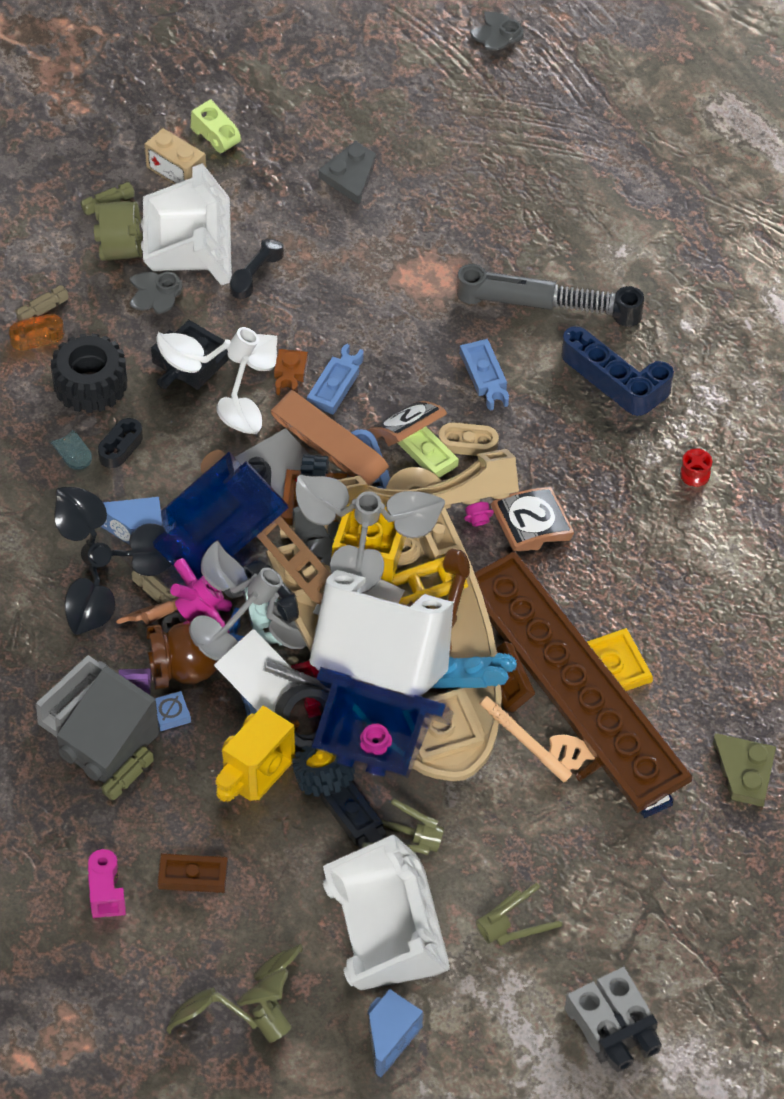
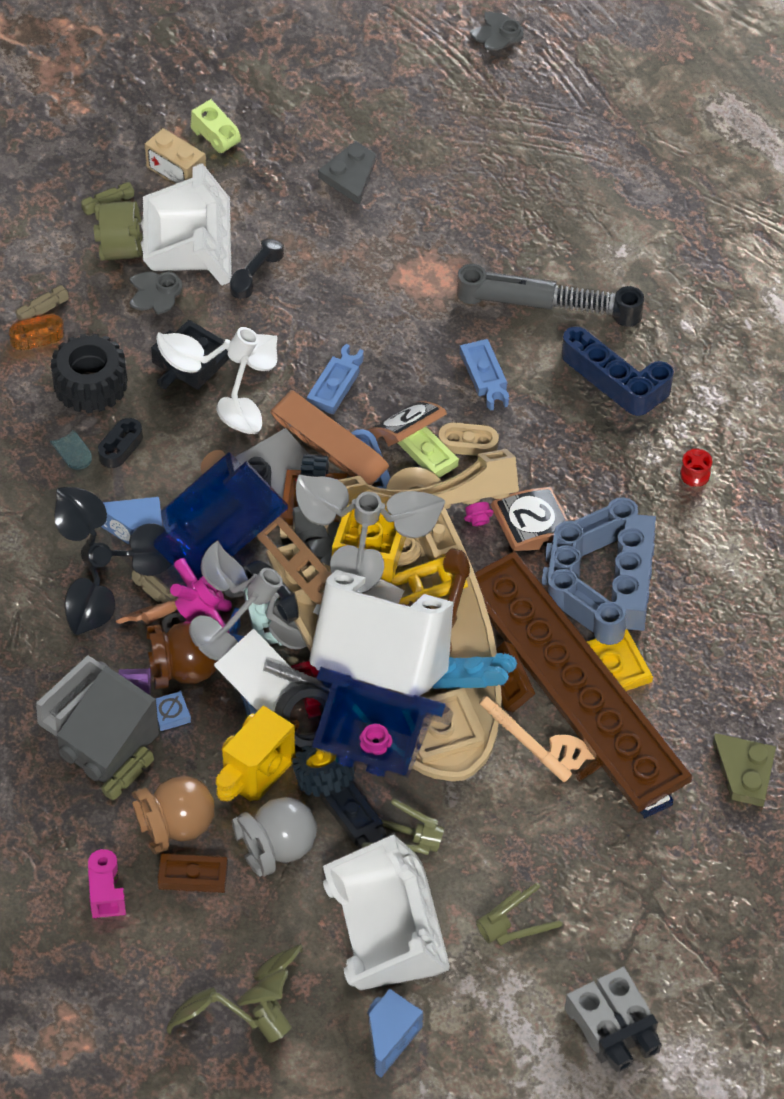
dark orange plate [274,349,308,395] -> none
none -> medium nougat tile [132,776,214,854]
none -> light grey tile [232,797,317,877]
none -> sand blue brick [542,497,656,645]

